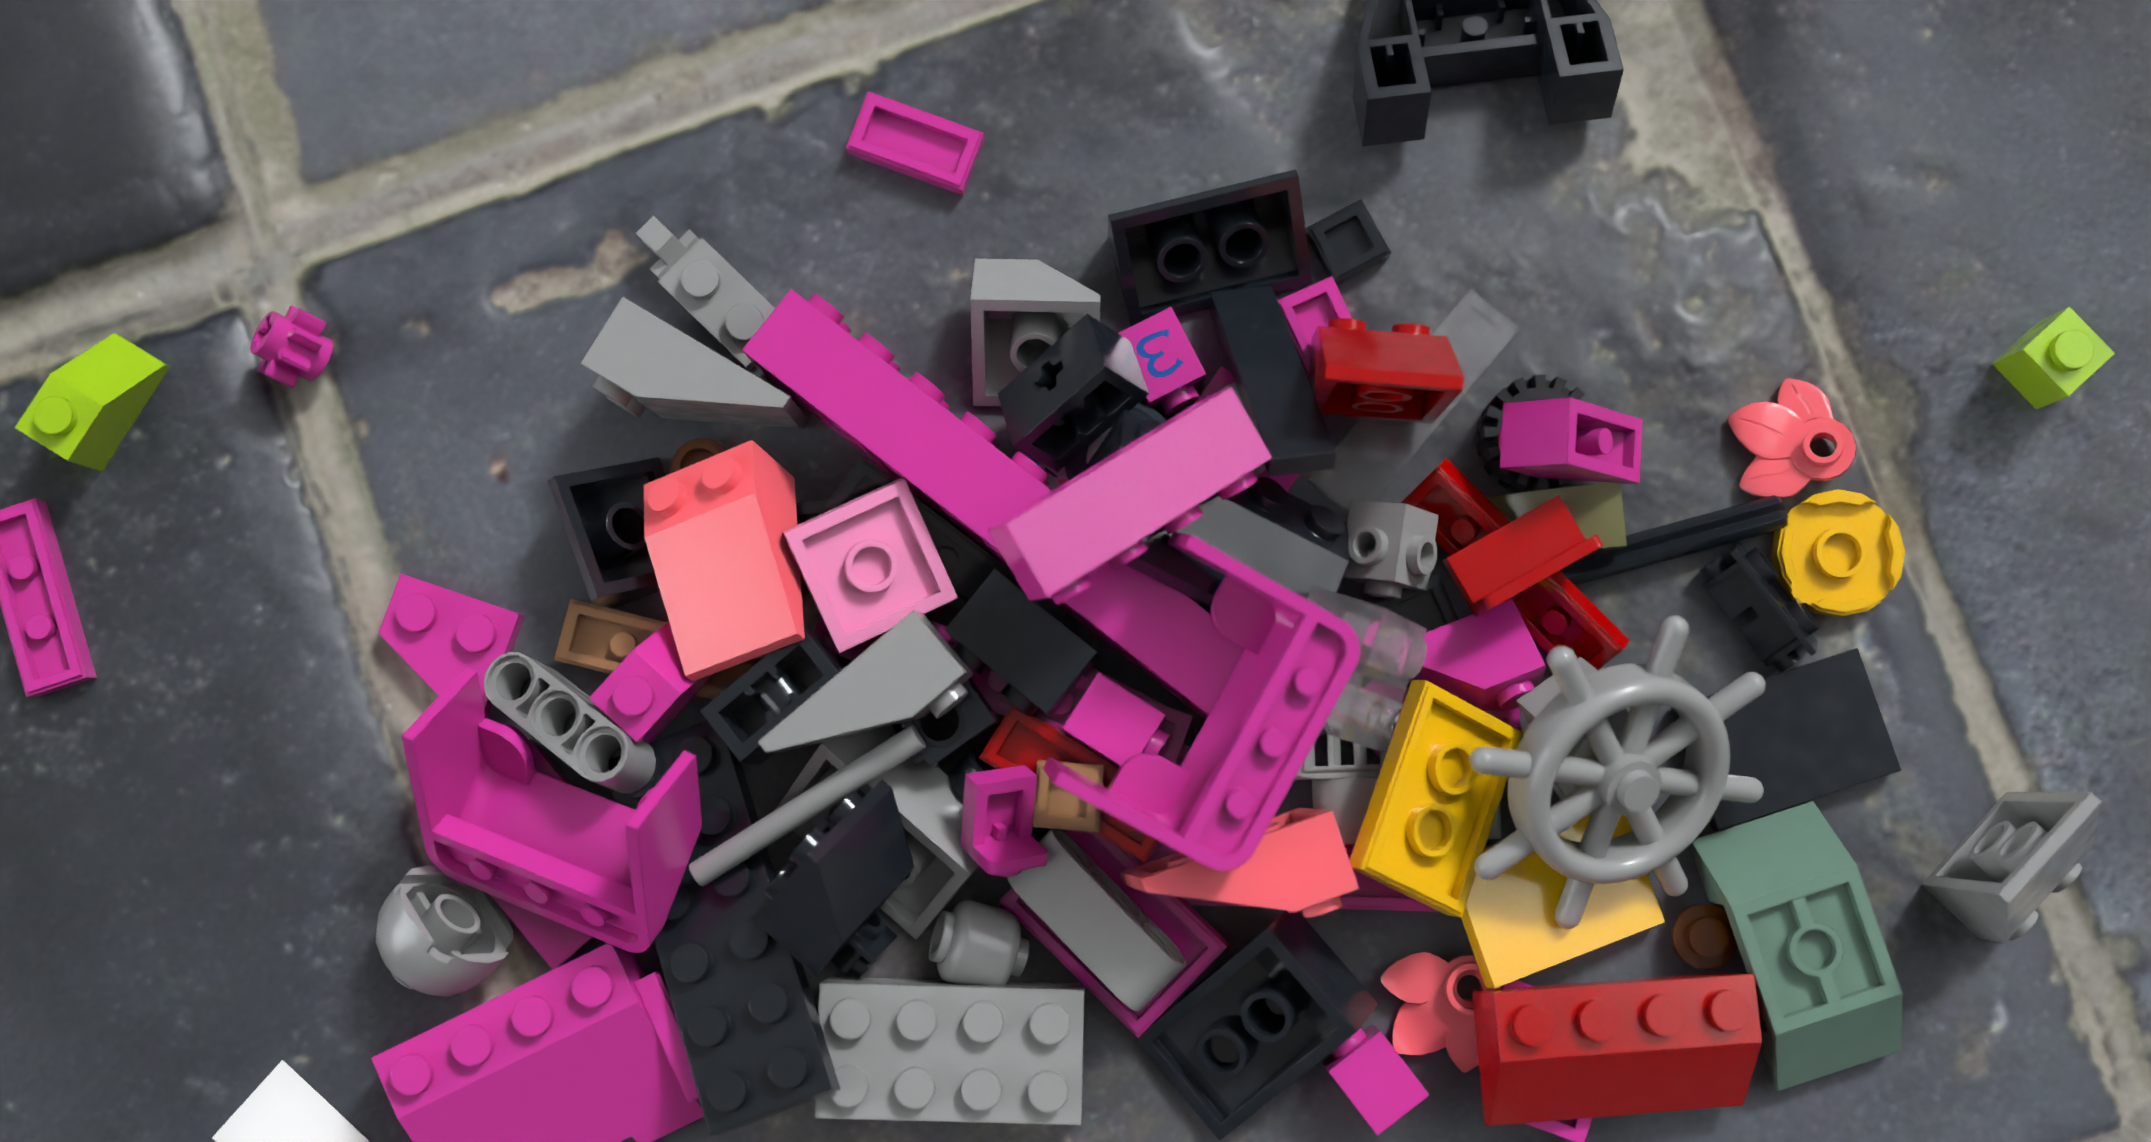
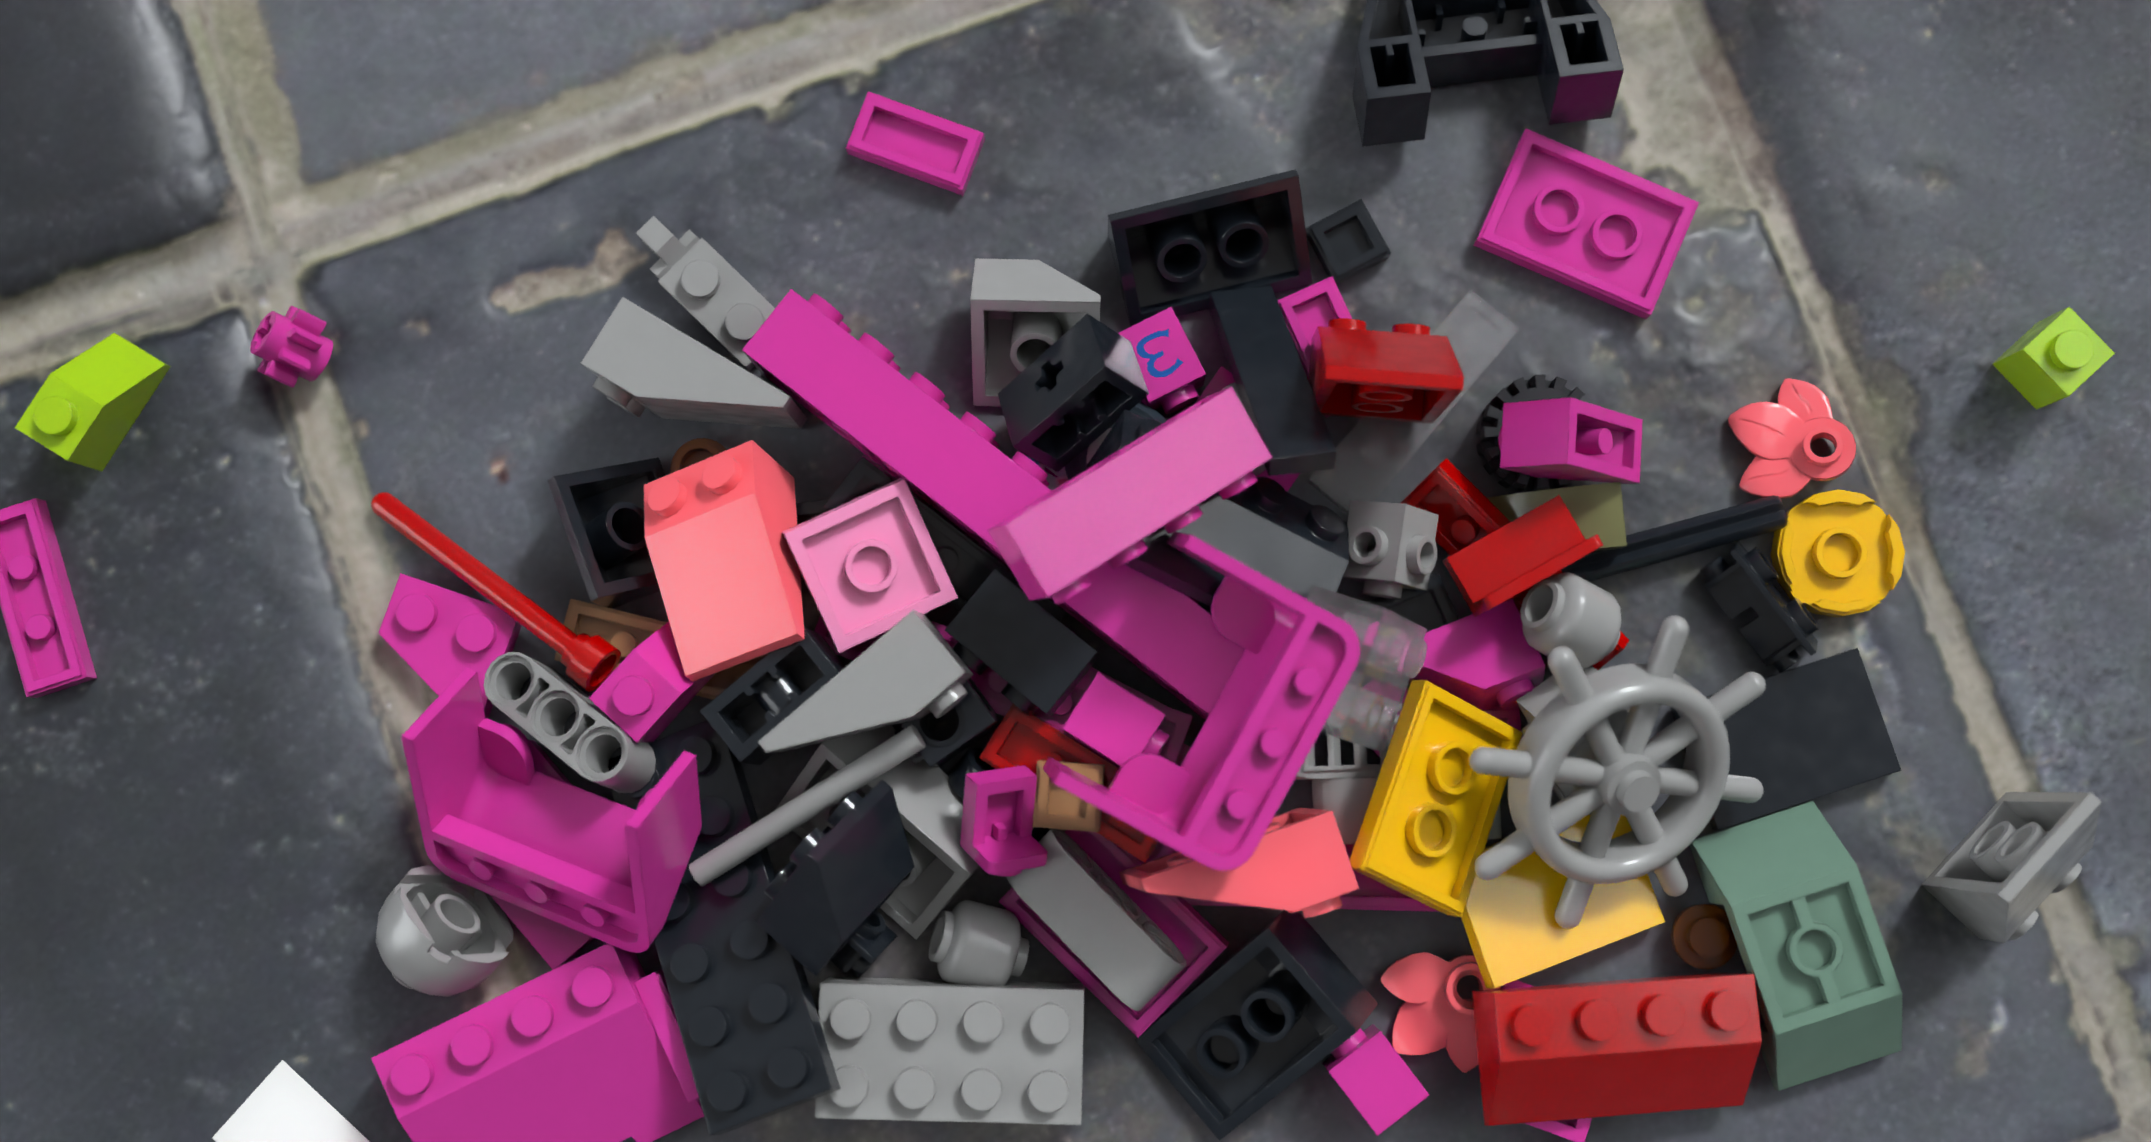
none -> red piece [371,492,621,692]
none -> dark pink tile [1473,128,1699,320]
none -> light grey head [1520,572,1622,668]

